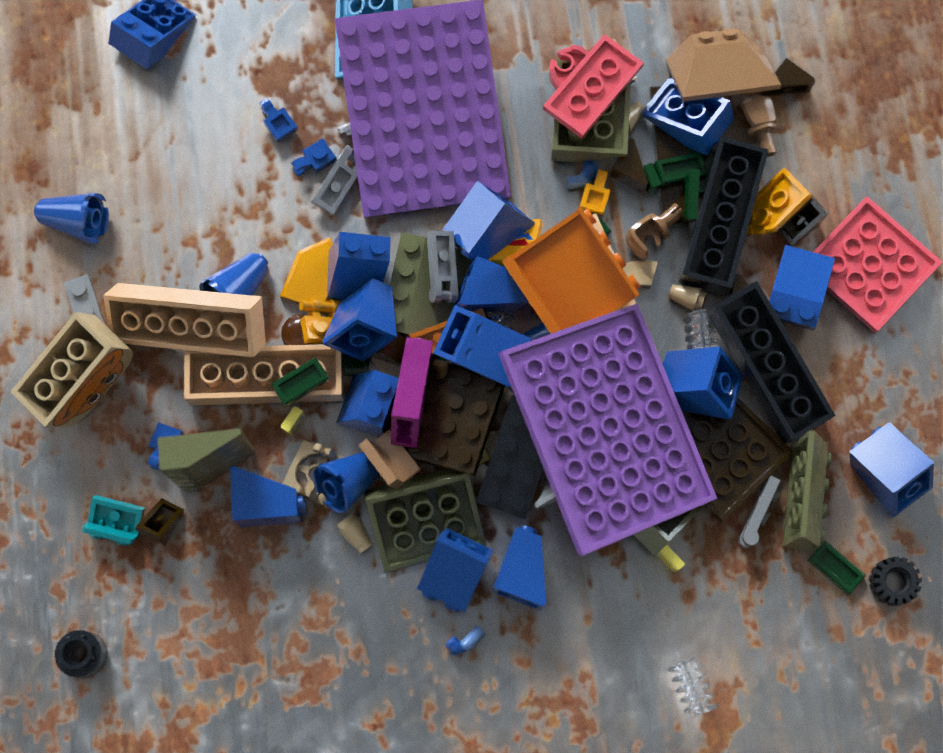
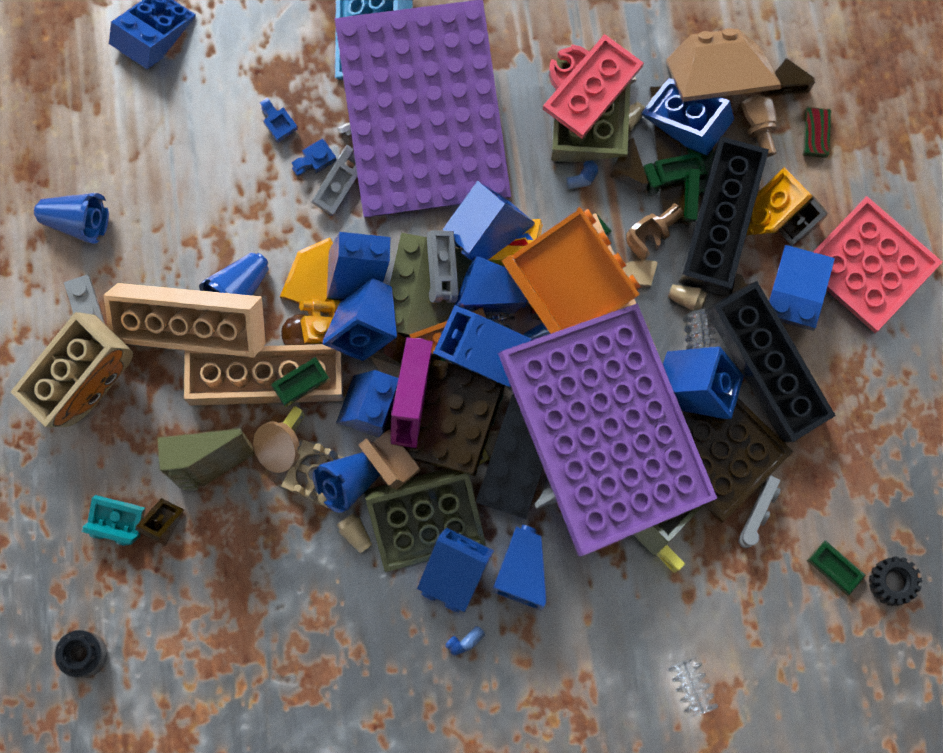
blue plate [147,422,184,471] -> none
blue slope [230,467,307,527] -> none
dark green tile [343,353,369,376] -> none
light orange plate [580,169,610,216] -> none
olive slope [782,430,831,551] -> none
slope [850,422,934,518] -> none
none -> medium nougat tile [253,421,300,473]
none -> tile [803,107,831,158]

